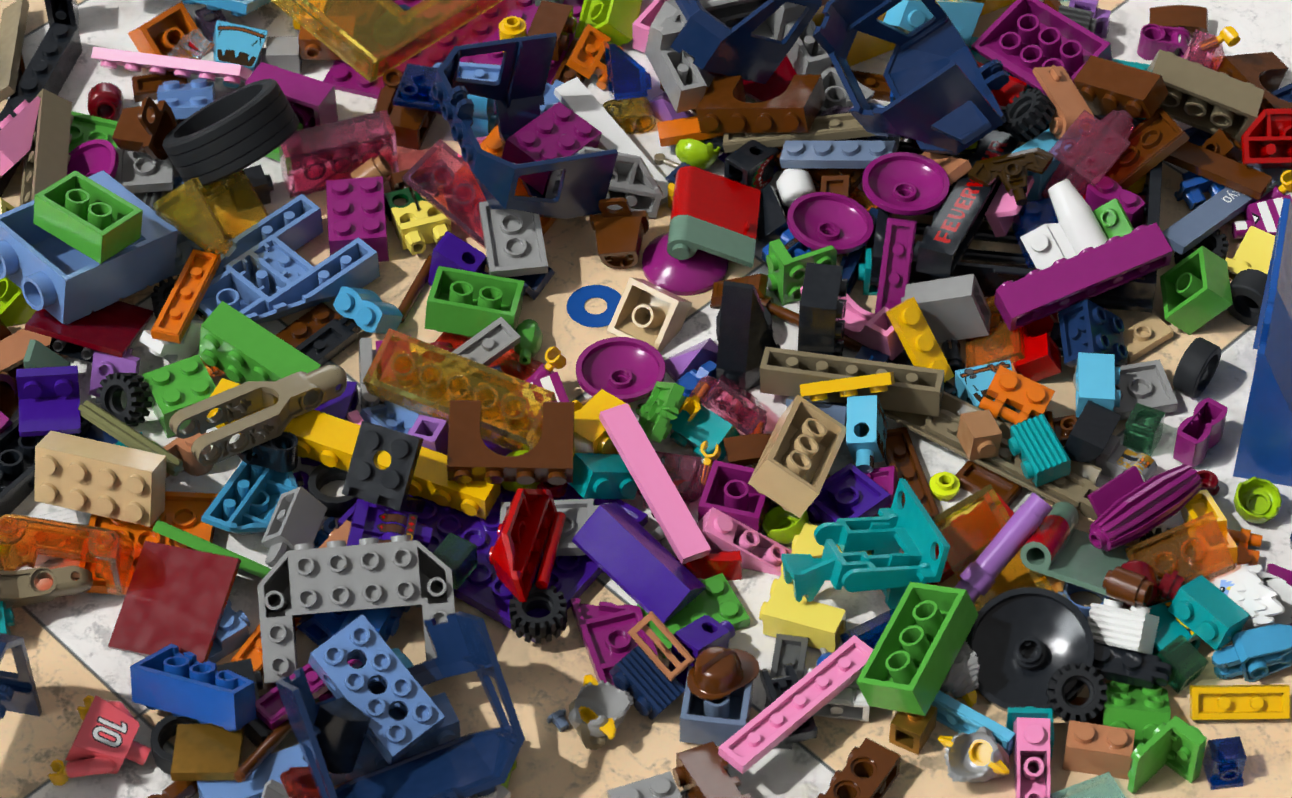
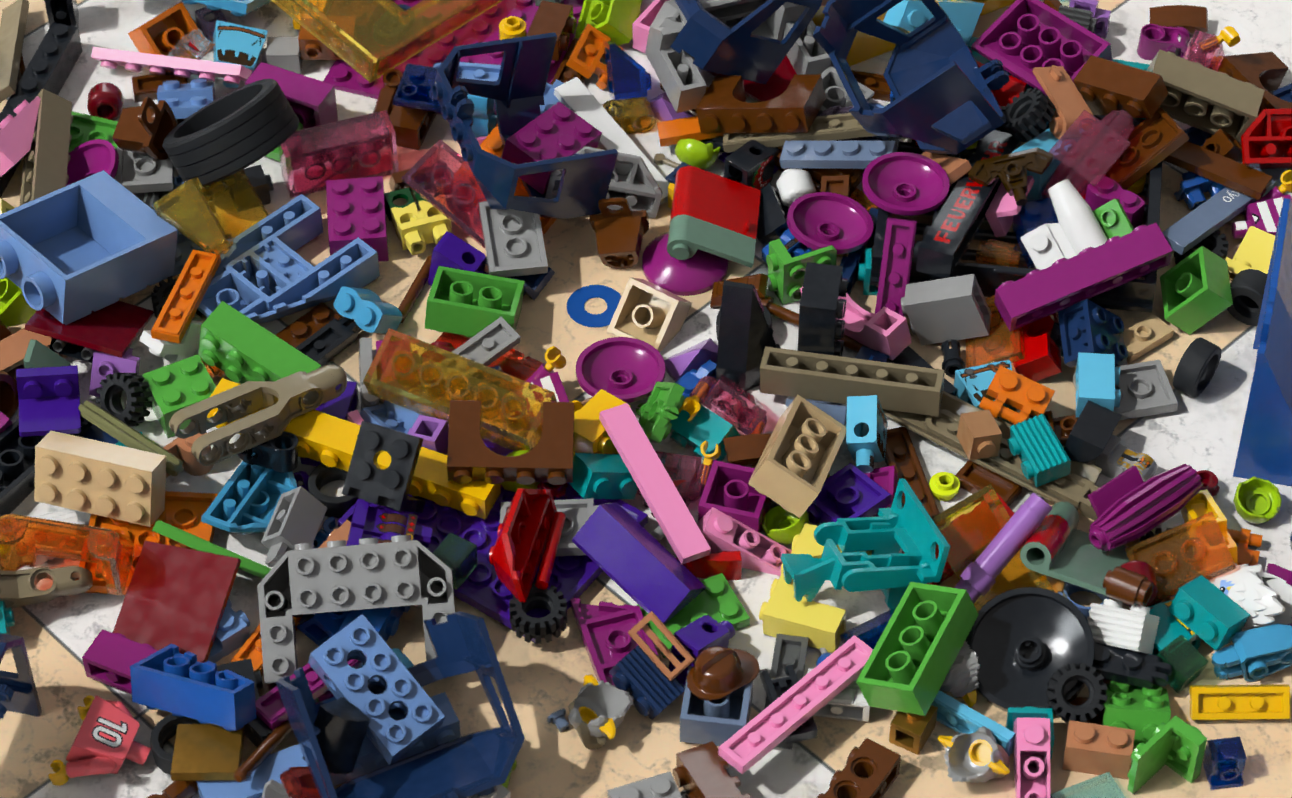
bright green brick [33,170,143,264] -> none
medium nougat brick [351,155,393,183] -> none
bright green plant [513,319,543,365] -> none
yellow plate [799,371,895,401] -> none
yellow plate [886,297,955,382] -> none
clear green panel [1123,403,1165,457] -> none
dark red plate [1158,570,1185,600] -> none
magenta brick [1173,398,1228,468] -> none
none -> magenta brick [82,629,158,694]
none -> clear orange brick [976,239,1021,267]

